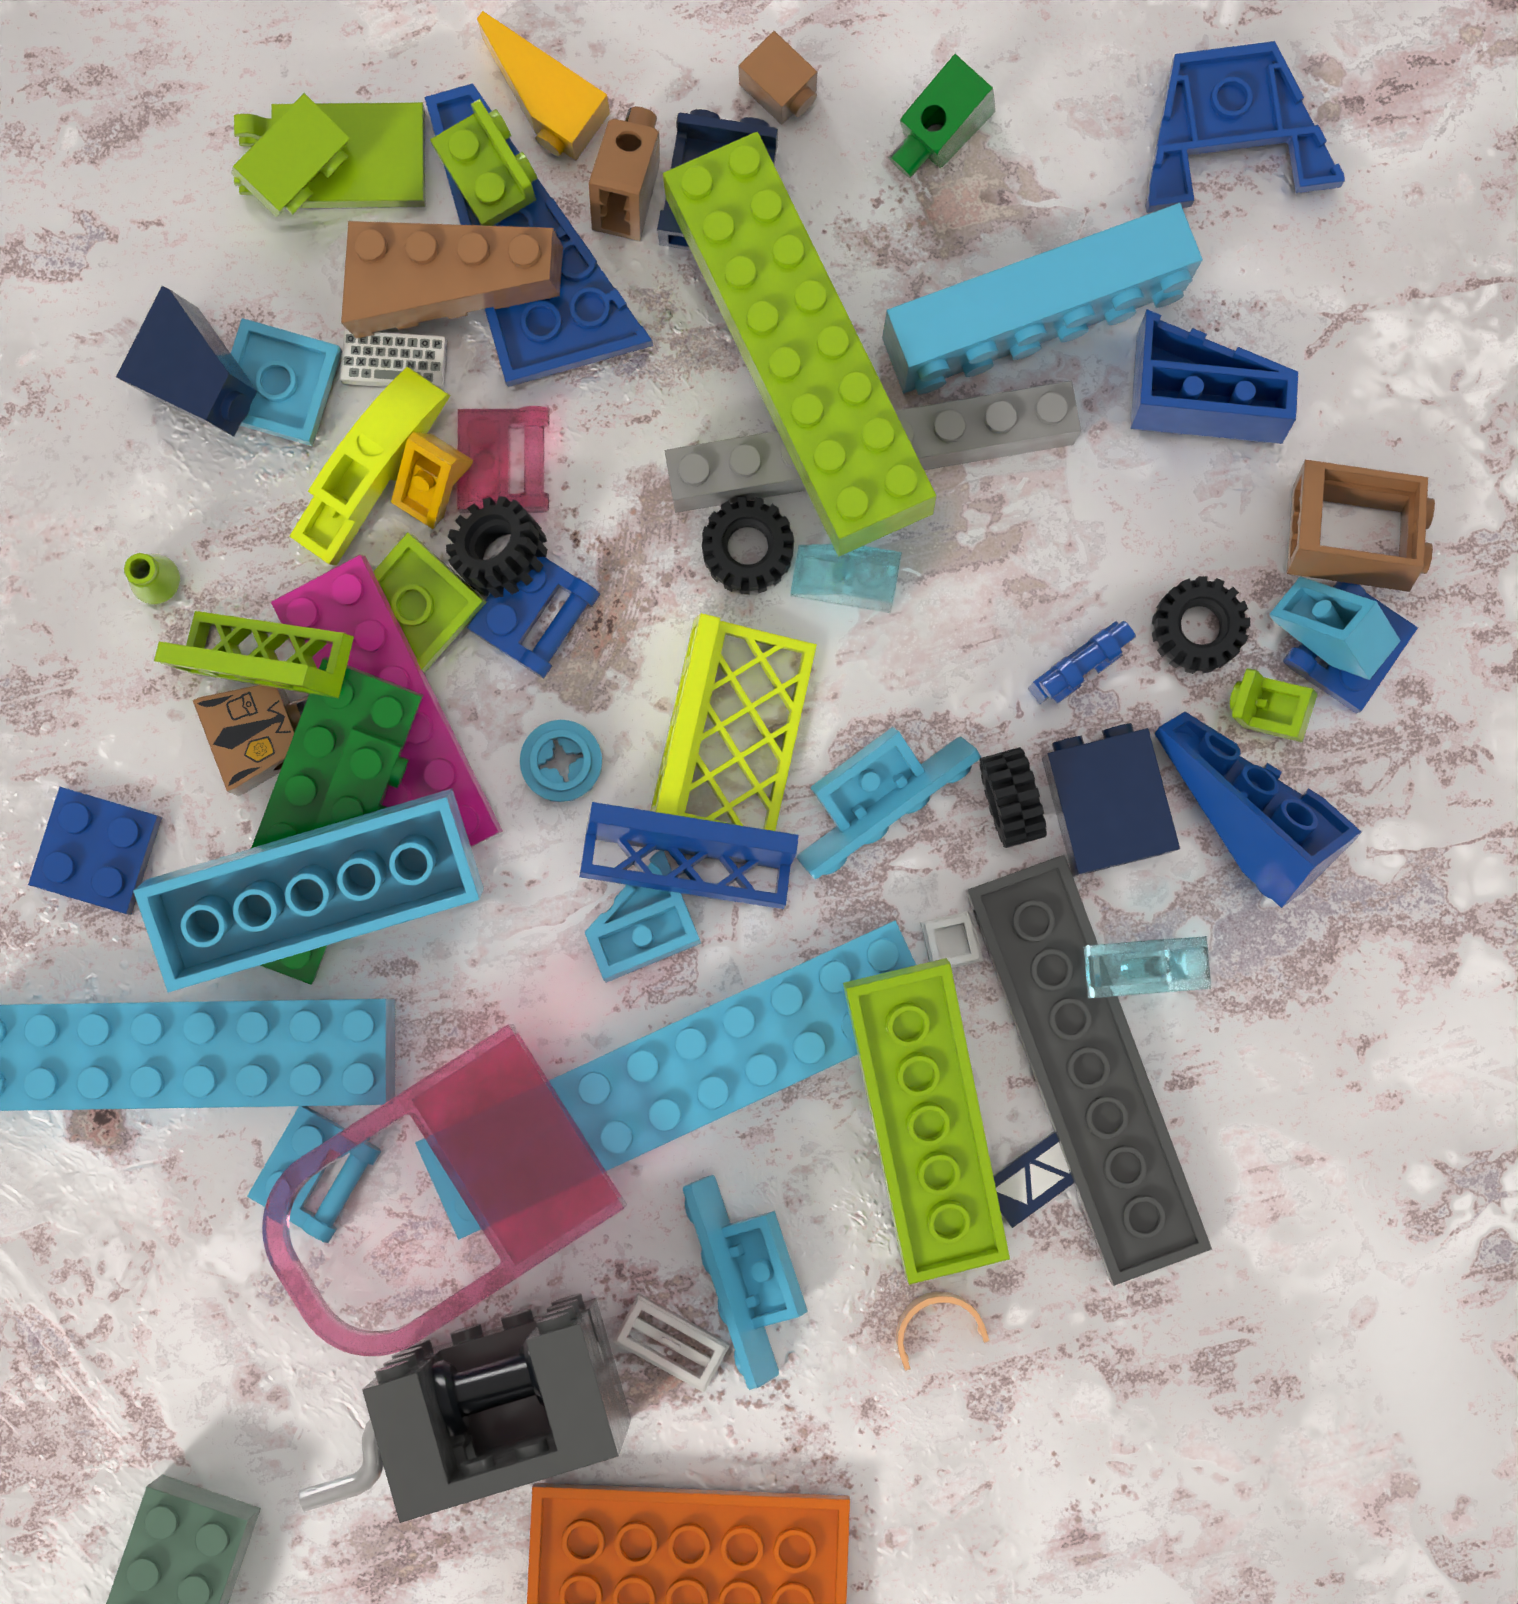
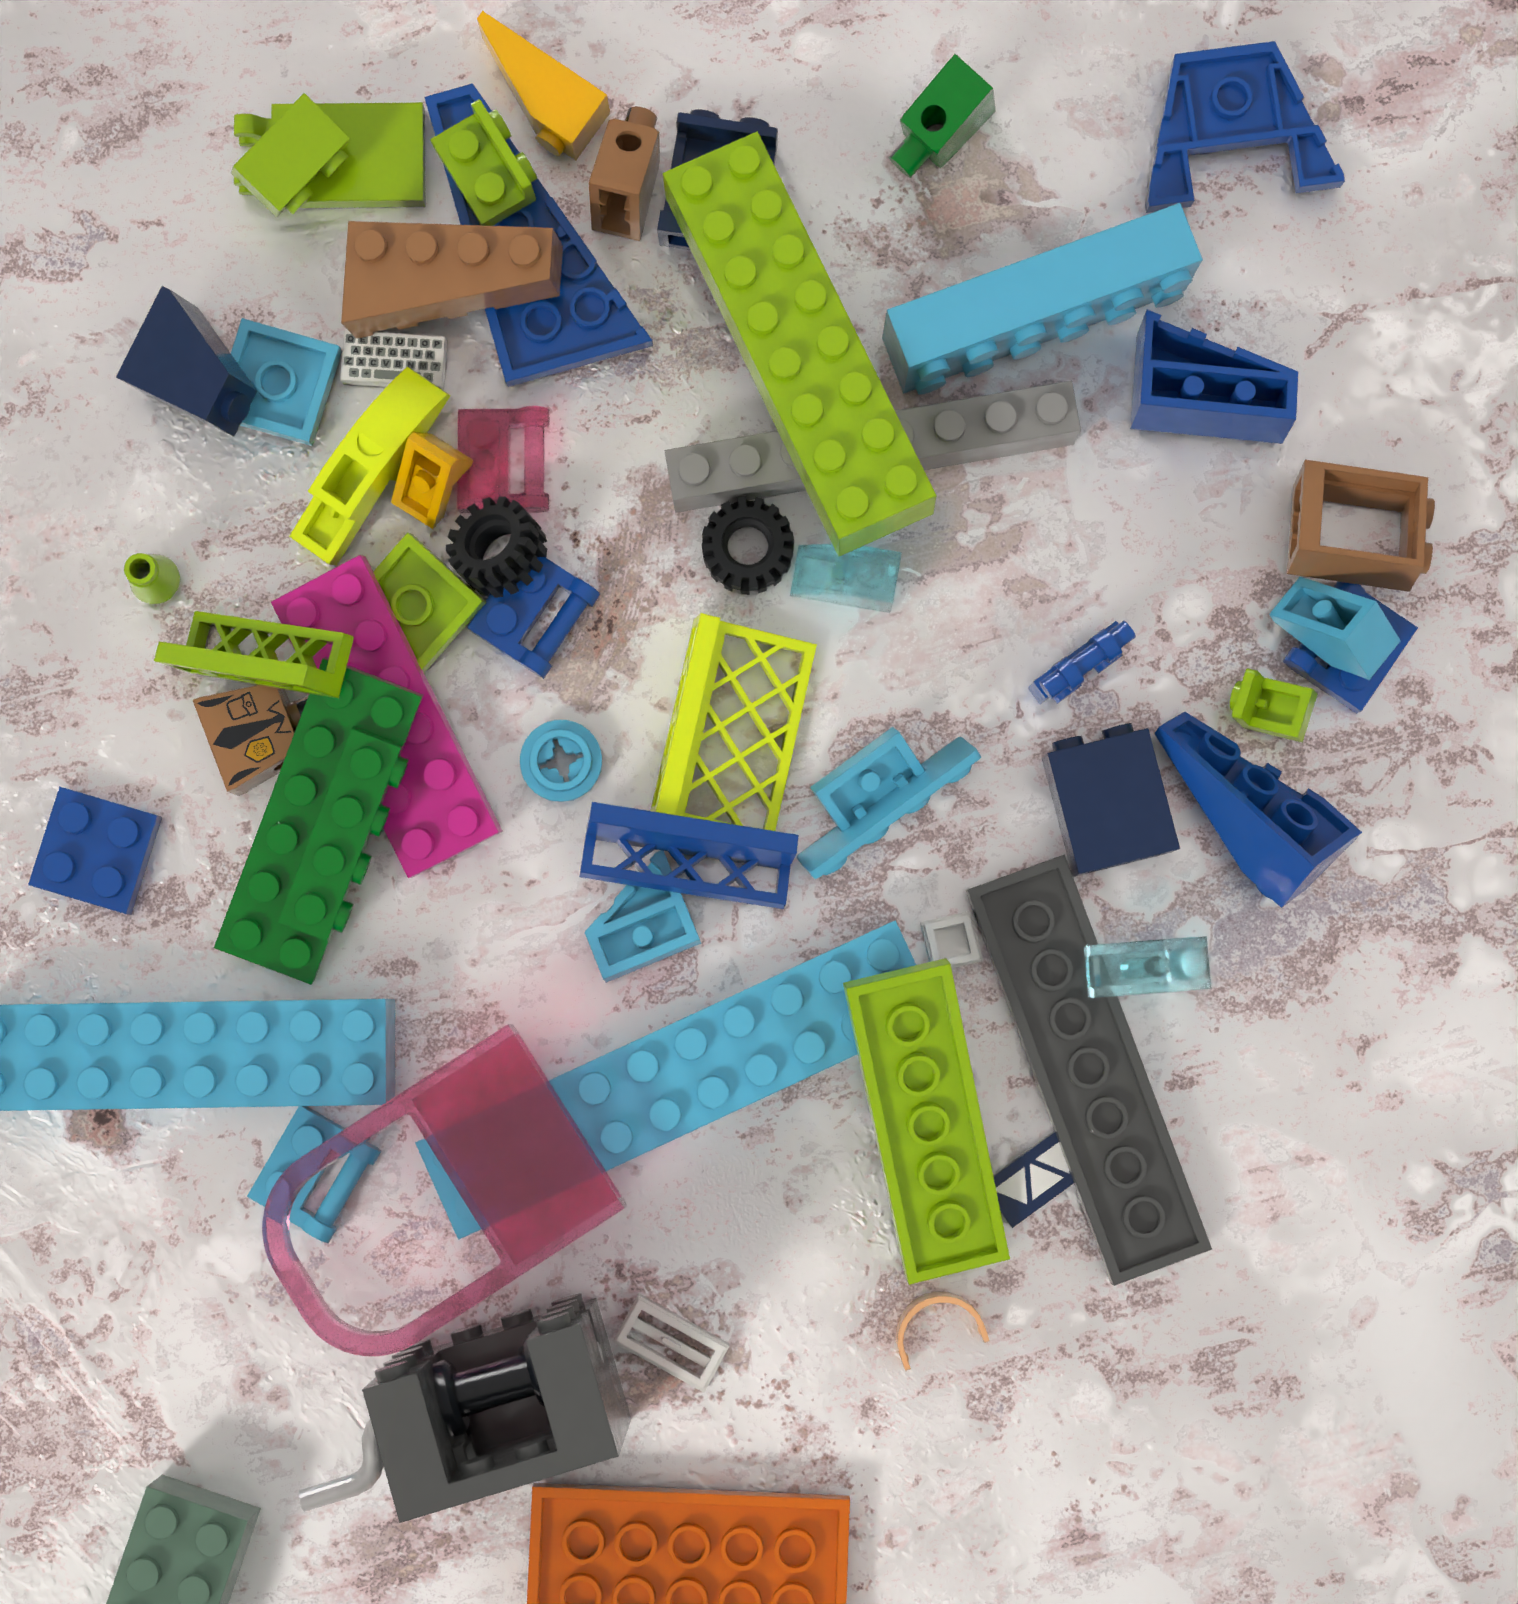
medium azure brick [133,789,484,993] -> none
medium azure bracket [683,1175,808,1390] -> none
medium nougat brick [738,31,818,125] -> none
black tyre [979,747,1047,848] -> none
black tyre [1151,576,1250,674] -> none

